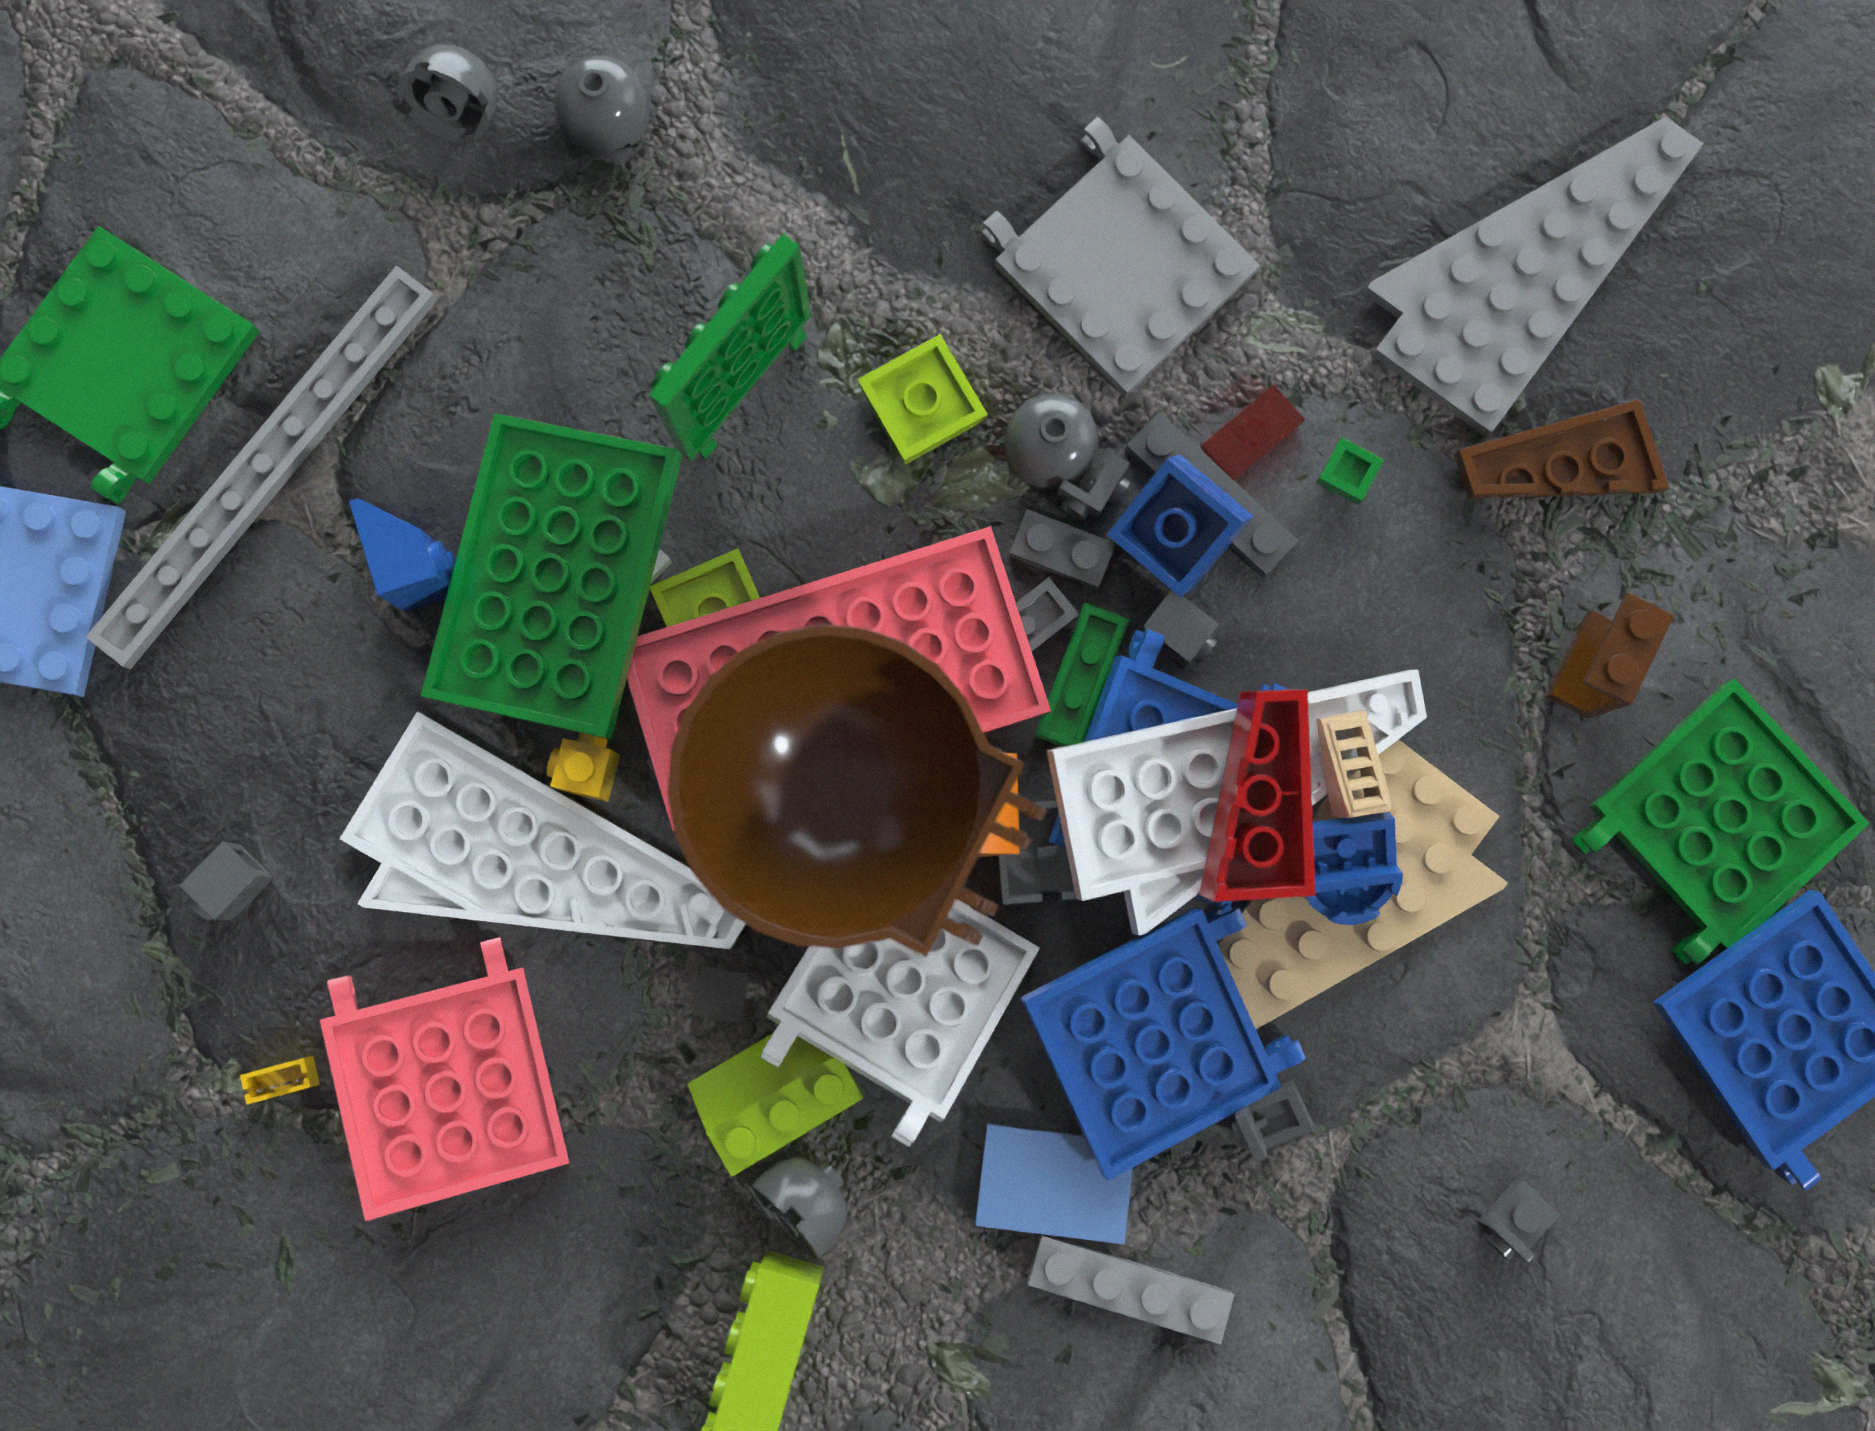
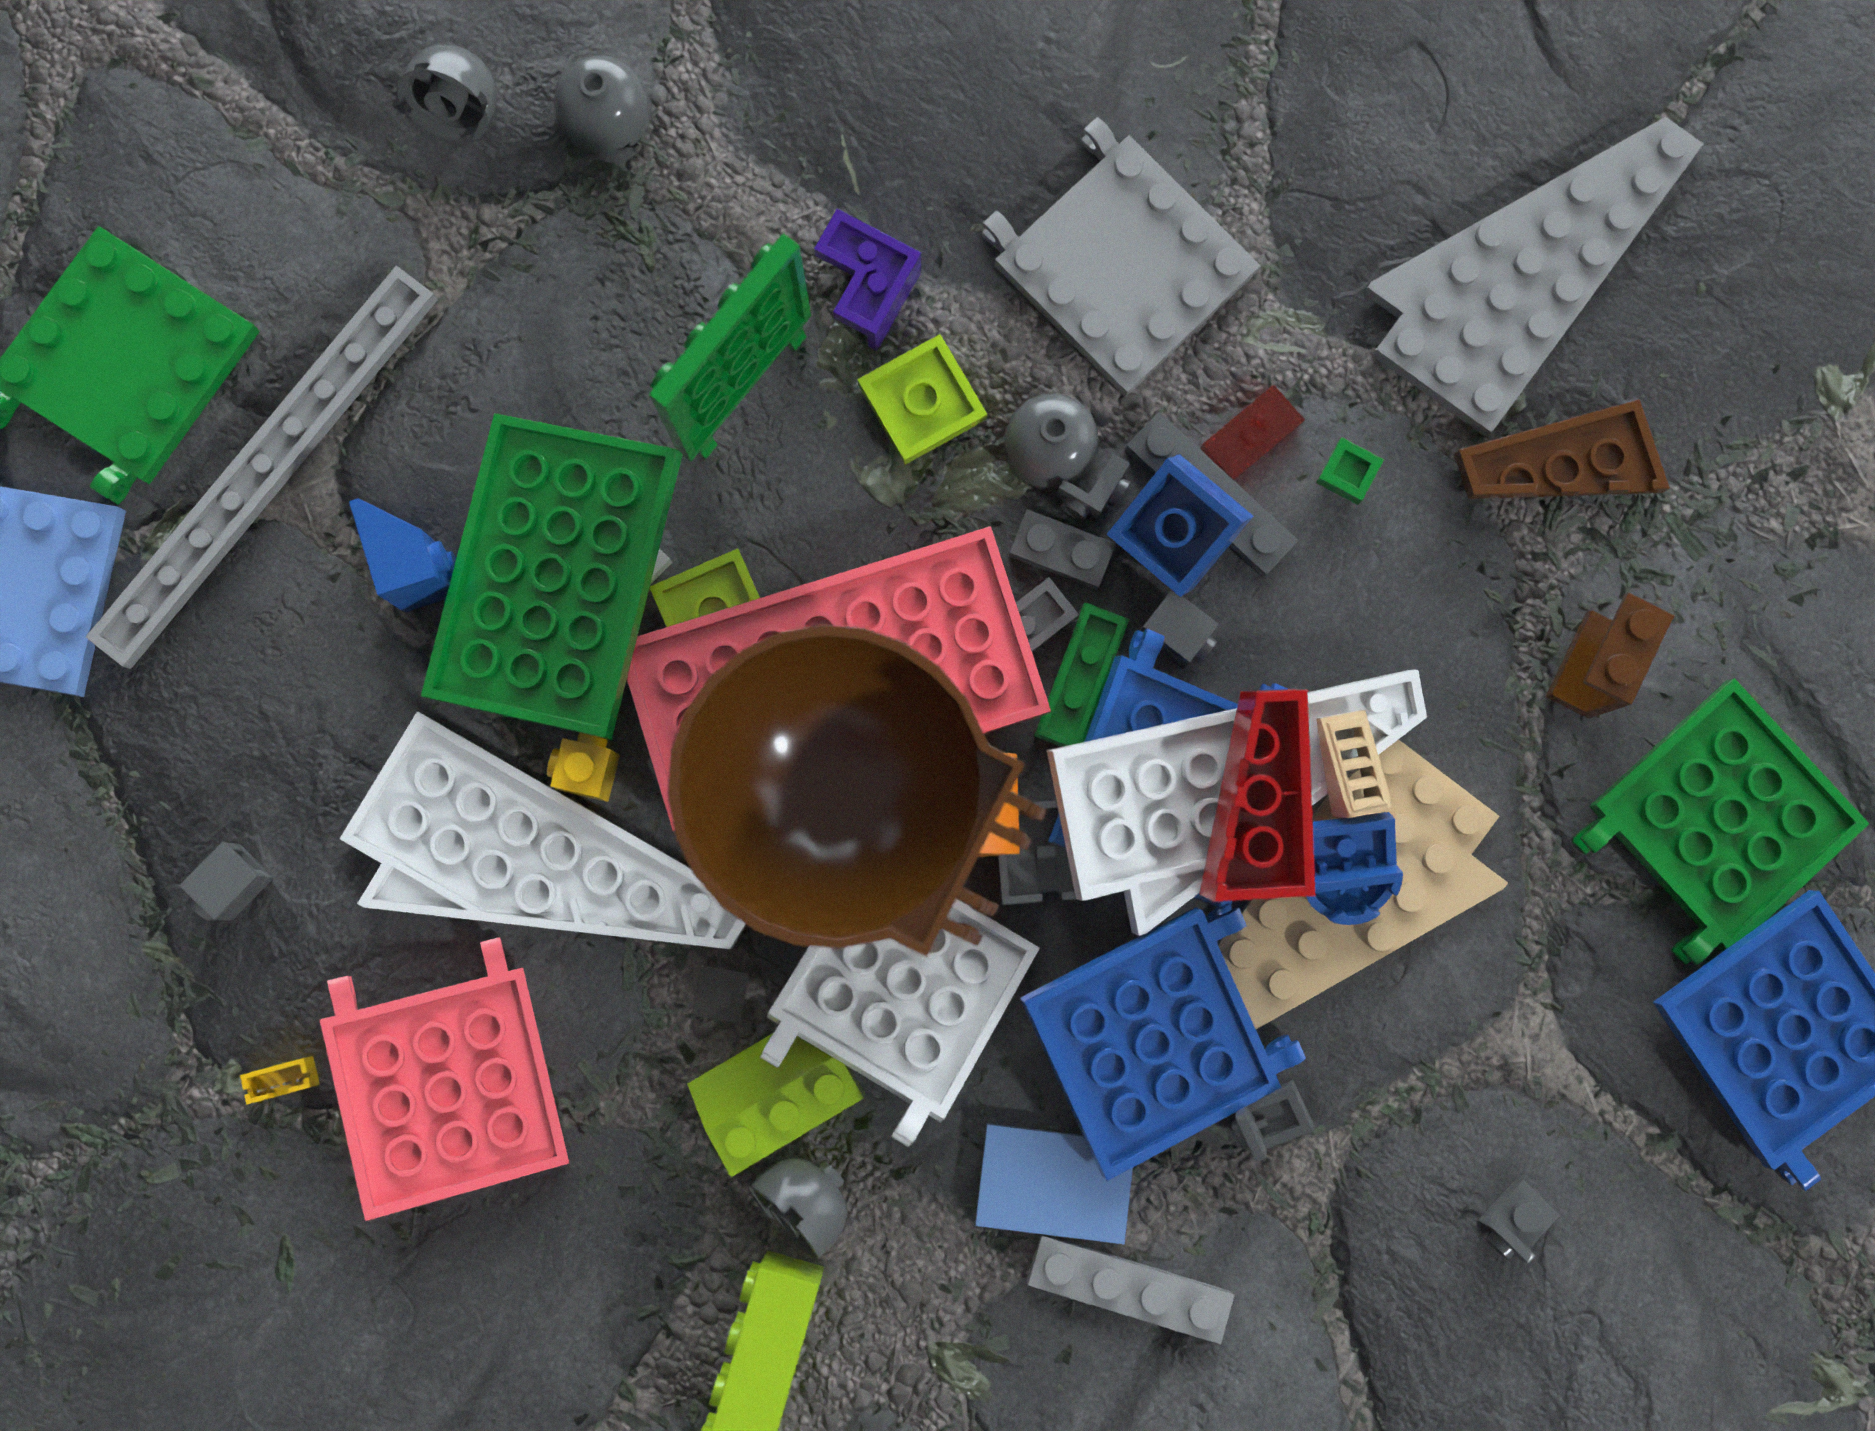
none -> dark purple panel [814,209,921,351]

